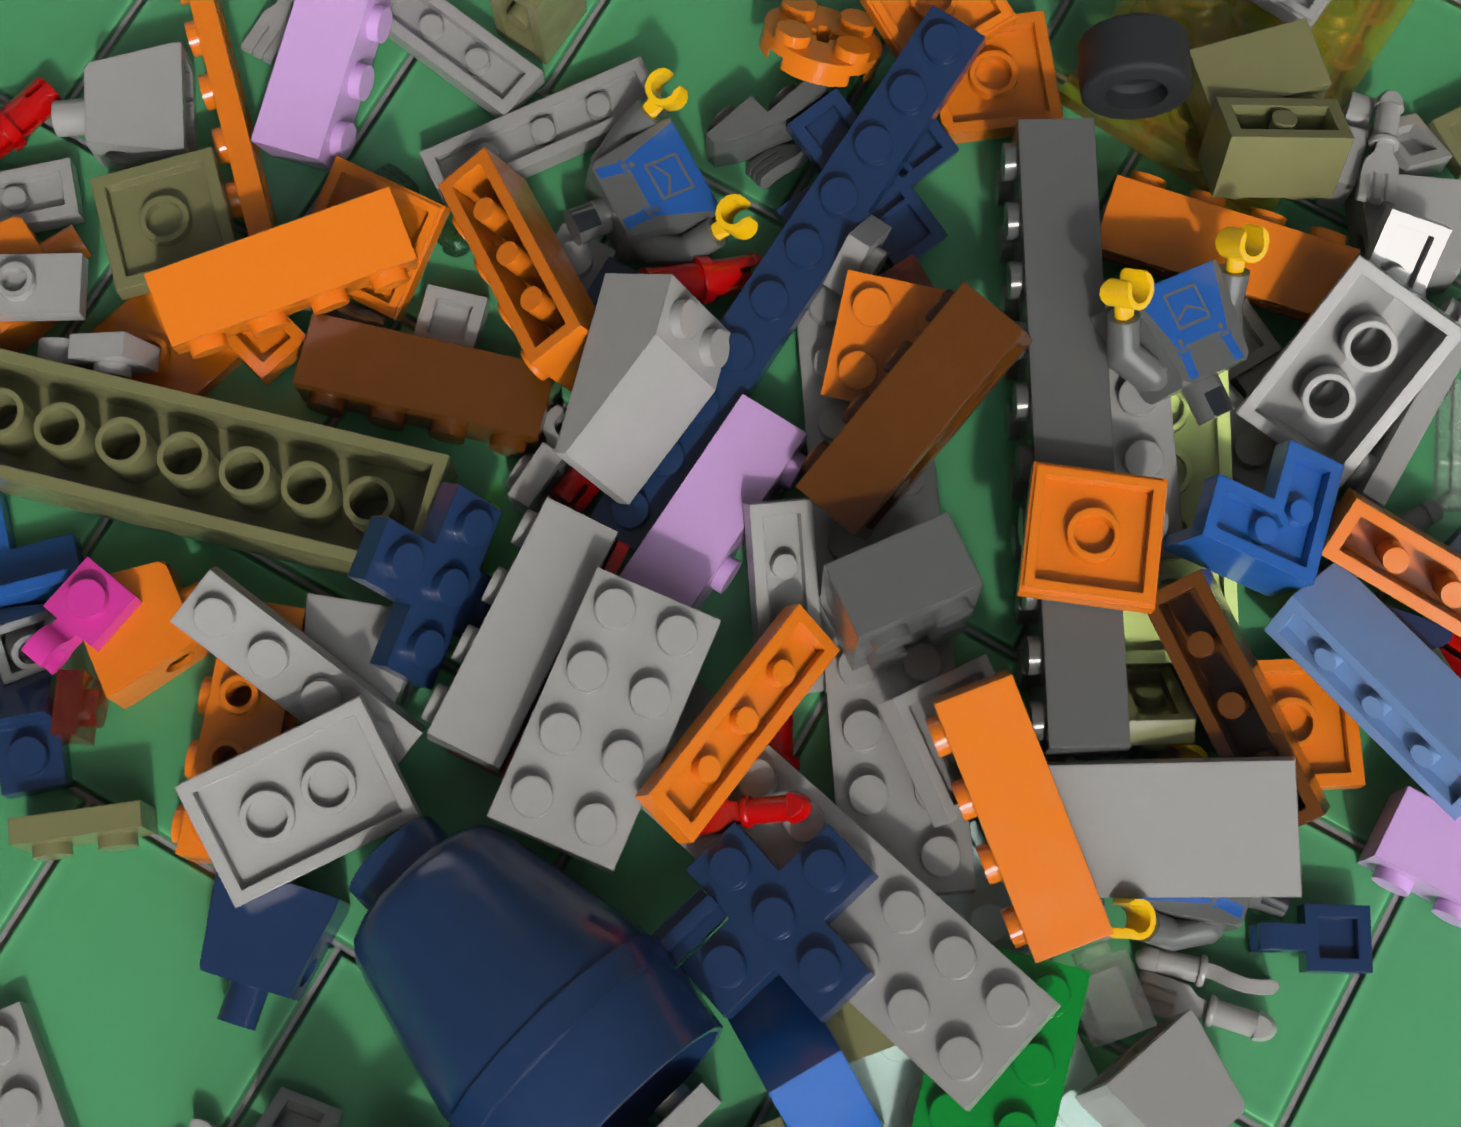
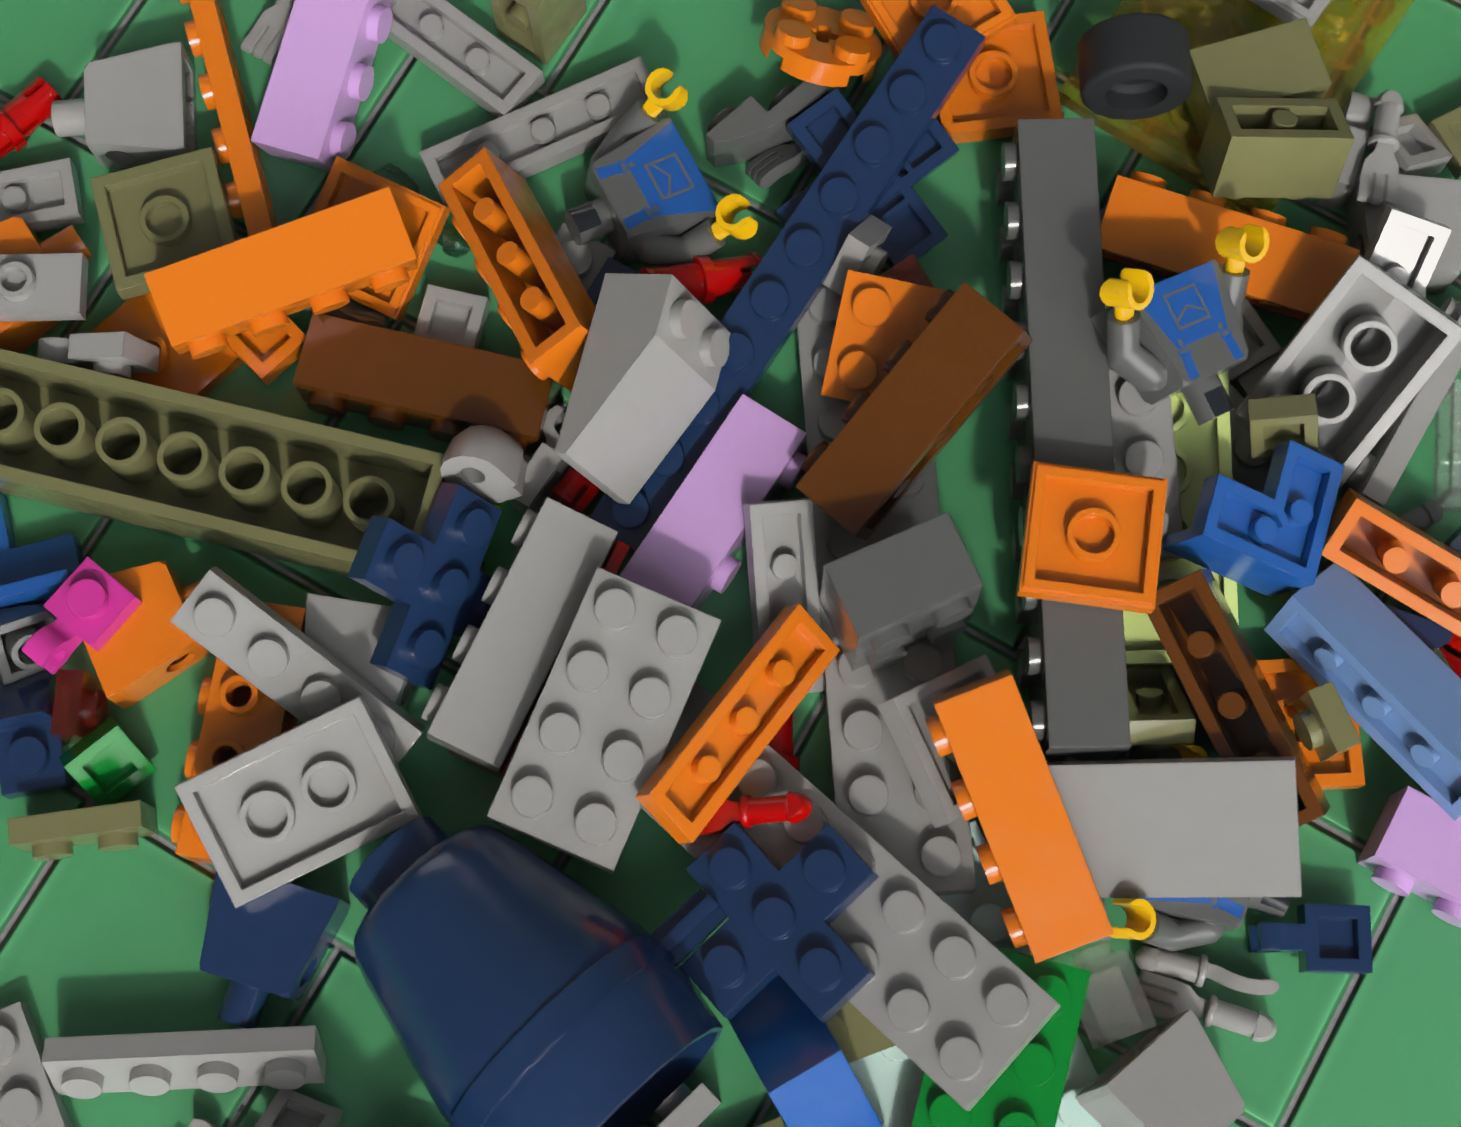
none -> light grey plate [41,1025,327,1099]
none -> green plate [59,716,156,806]
none -> light grey piece [440,425,527,505]
none -> olive plate [1248,393,1318,458]
none -> olive plate [1292,681,1362,762]

